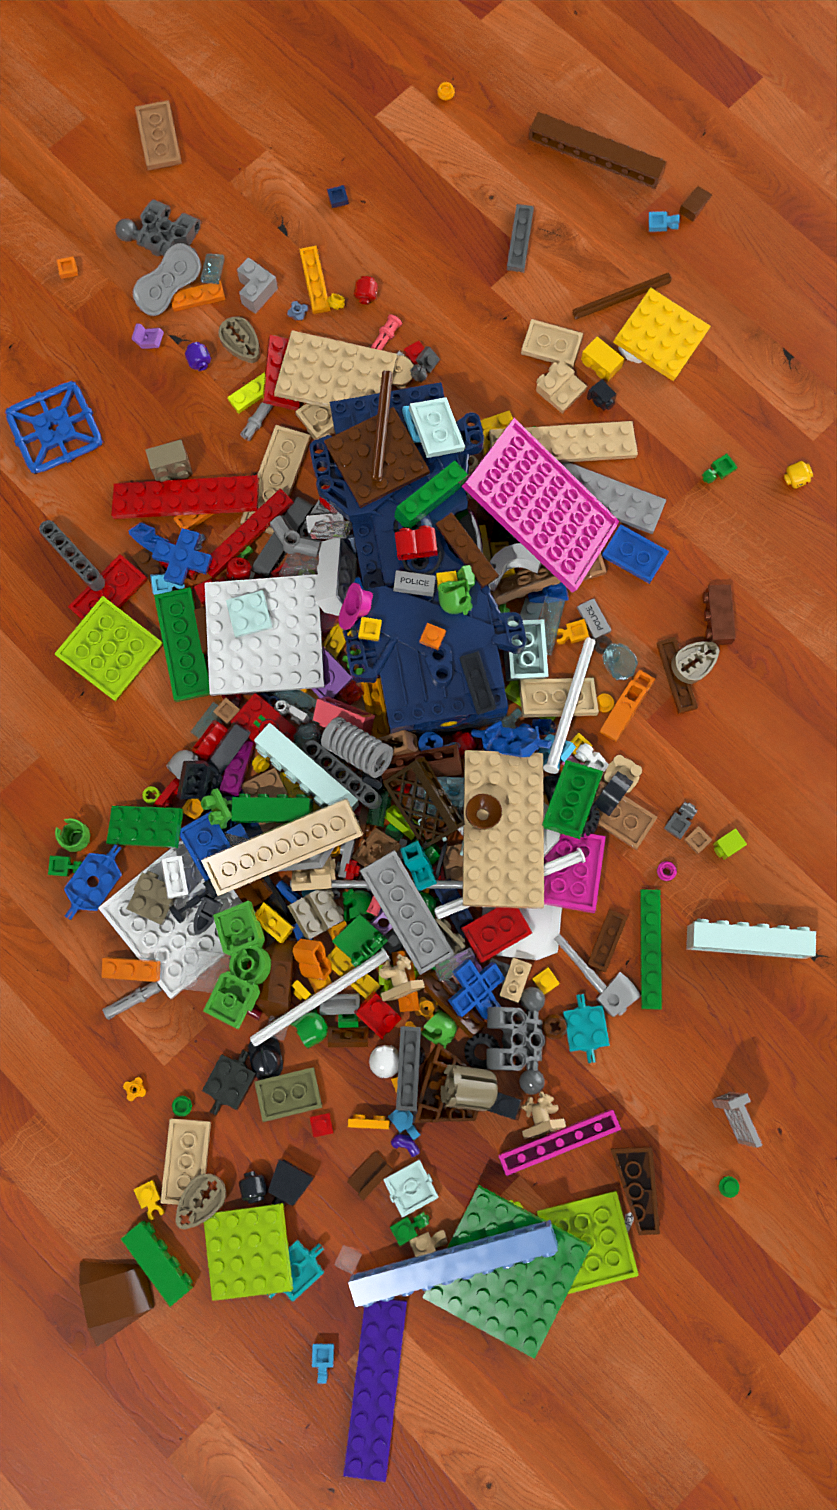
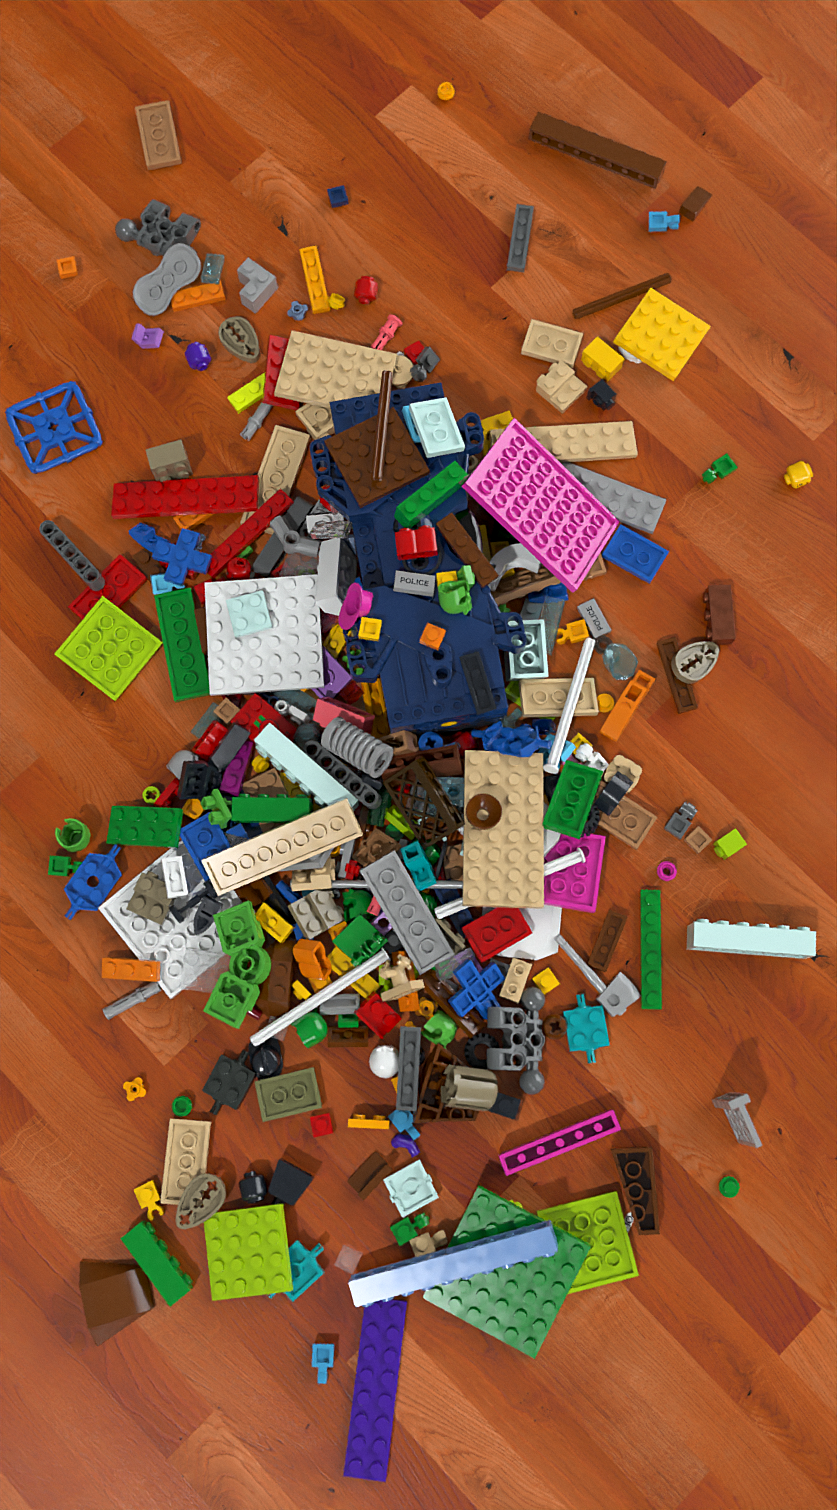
tan piece [521,1092,566,1139] -> none

